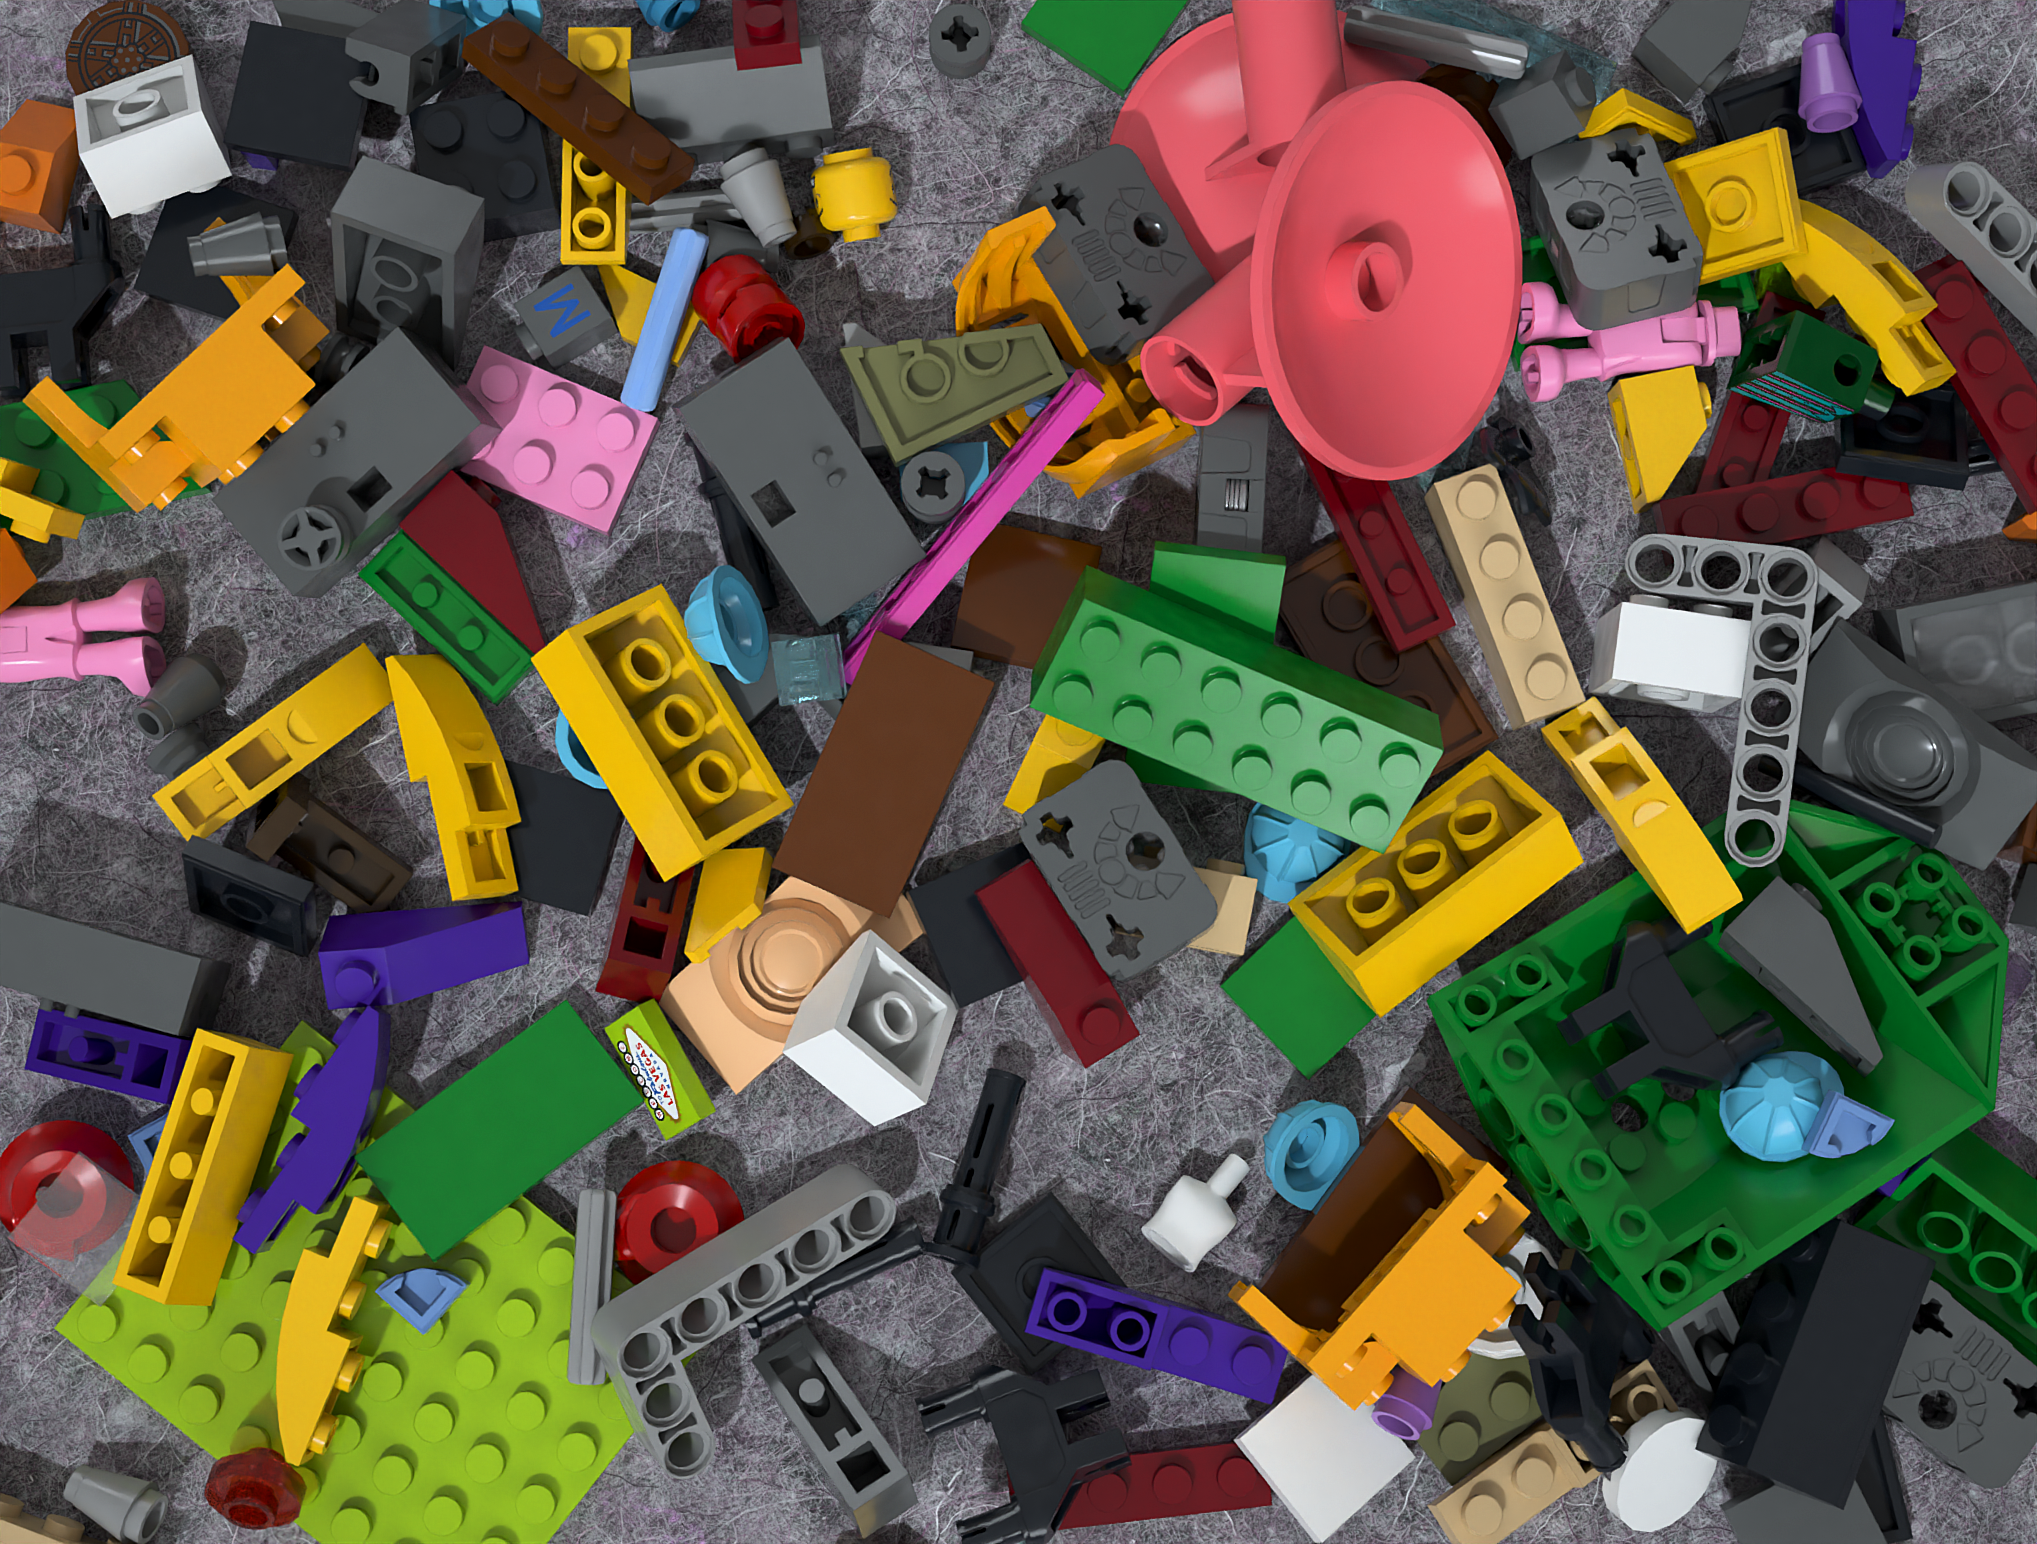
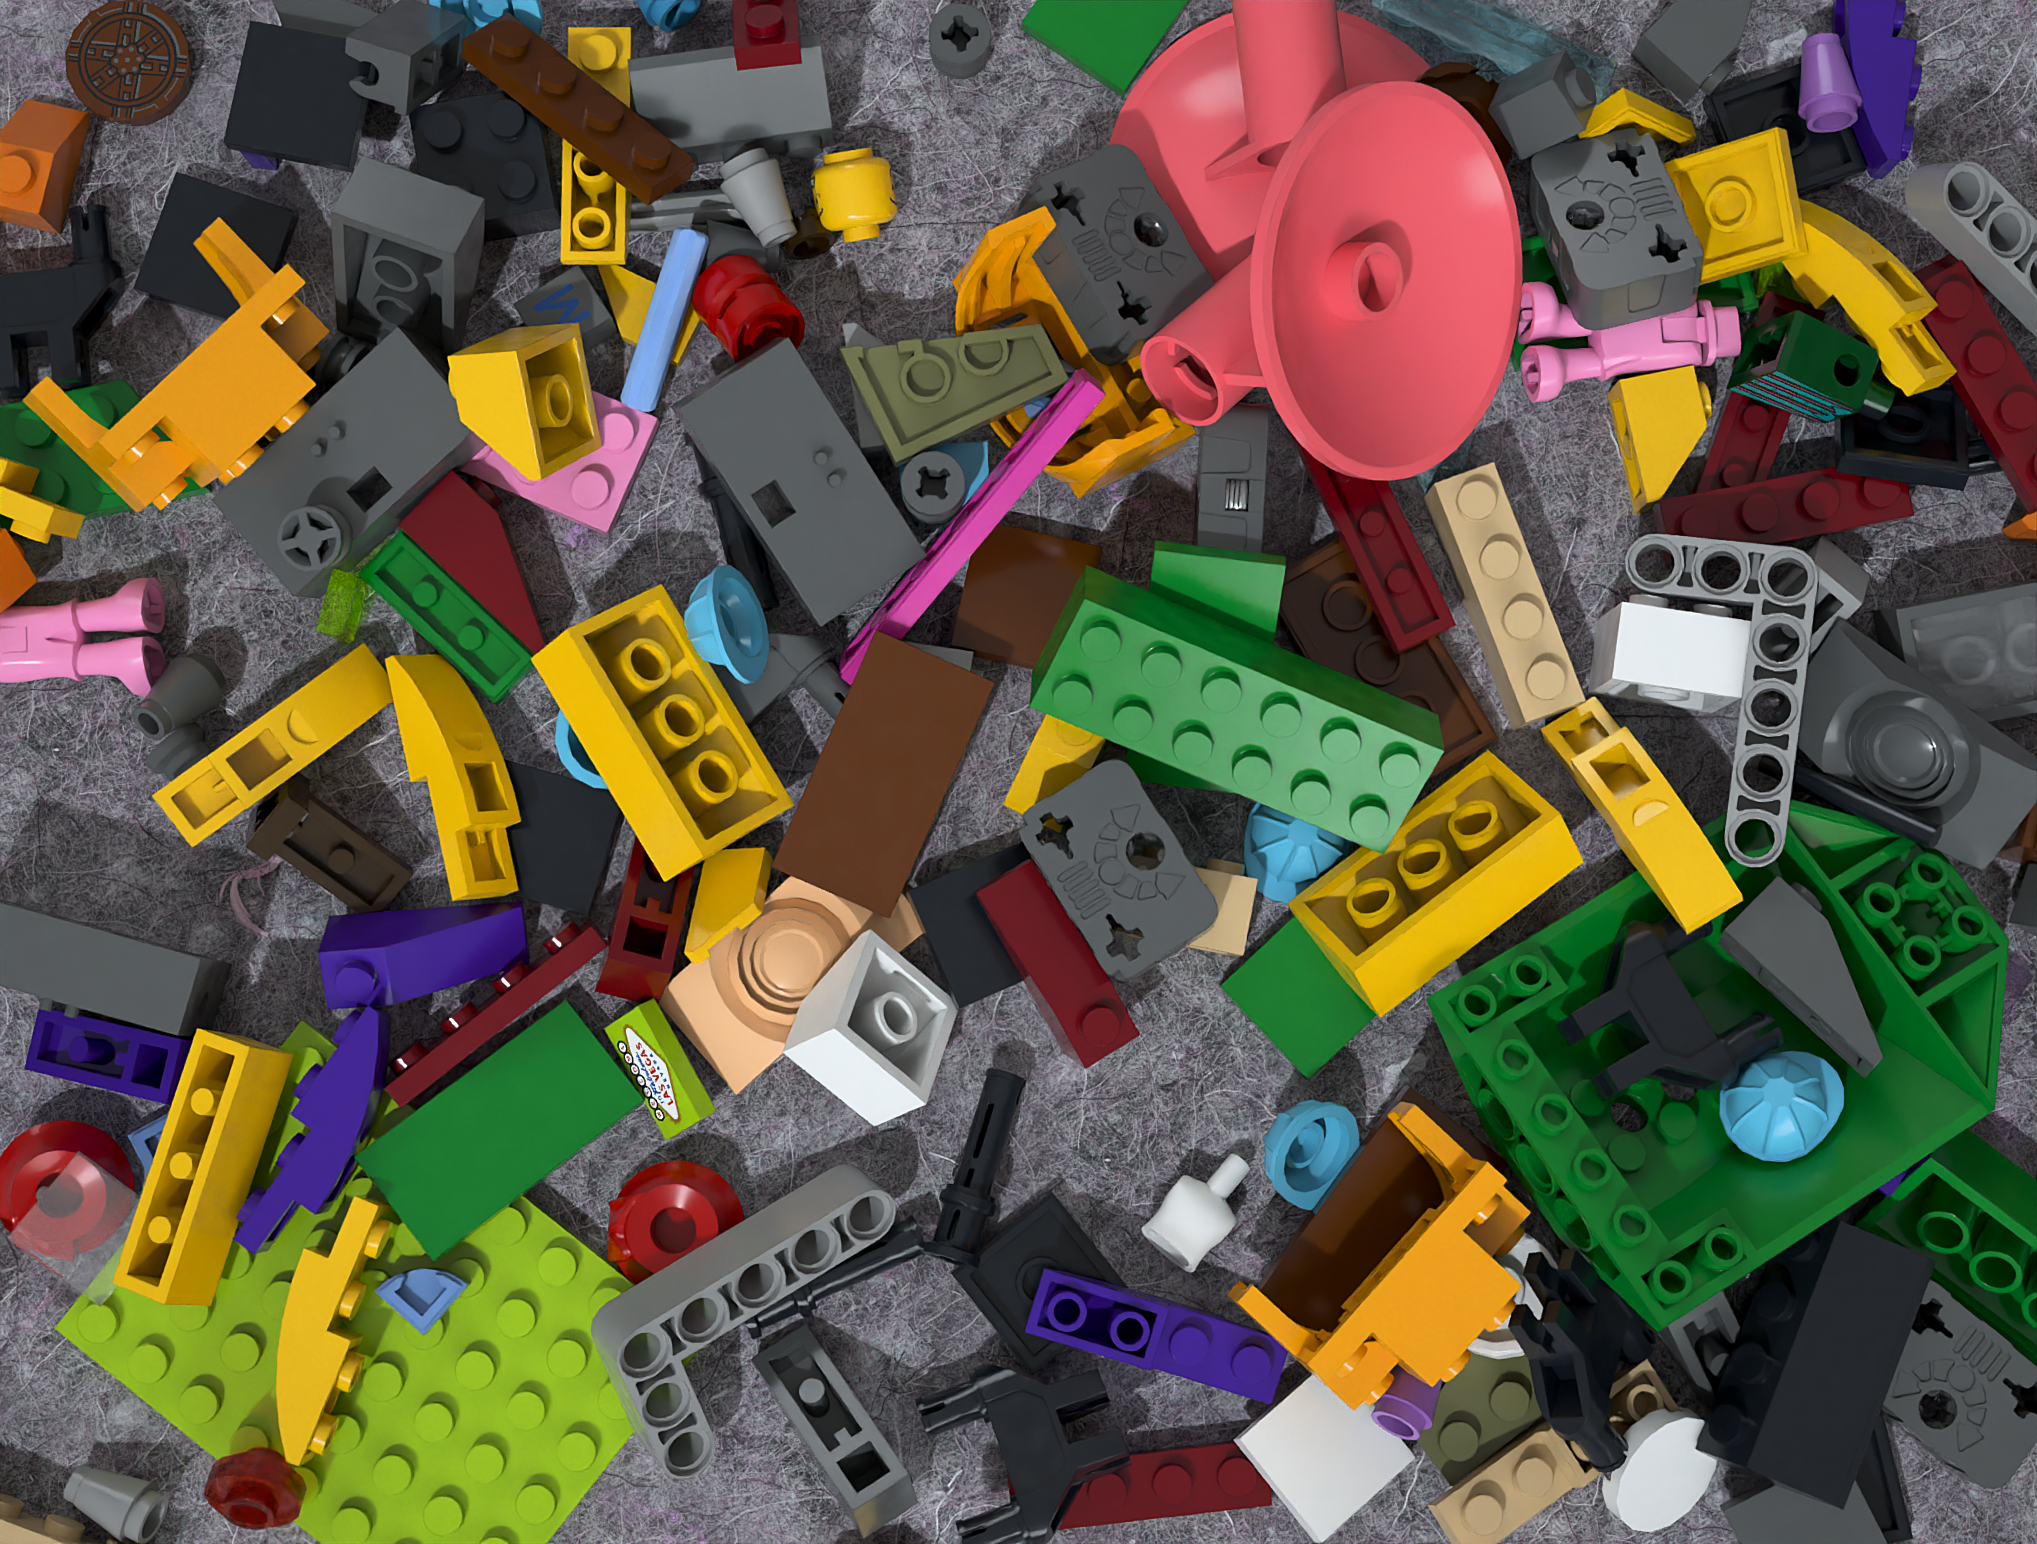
white slope [73,54,232,219] -> none
black tile [182,834,318,957] -> none
dark grey cone [187,211,288,277] -> none
light grey axle [567,1188,617,1385] -> none
clear light blue tile [771,633,847,706] -> none
light grey axle [1343,5,1529,79] -> none
black plate [1480,417,1552,527] -> none
medium blue tile [1801,1090,1895,1158] -> none
none -> clear neon green tile [316,569,368,645]
none -> dark red plate [384,918,608,1108]
none -> yellow slope [447,322,602,481]

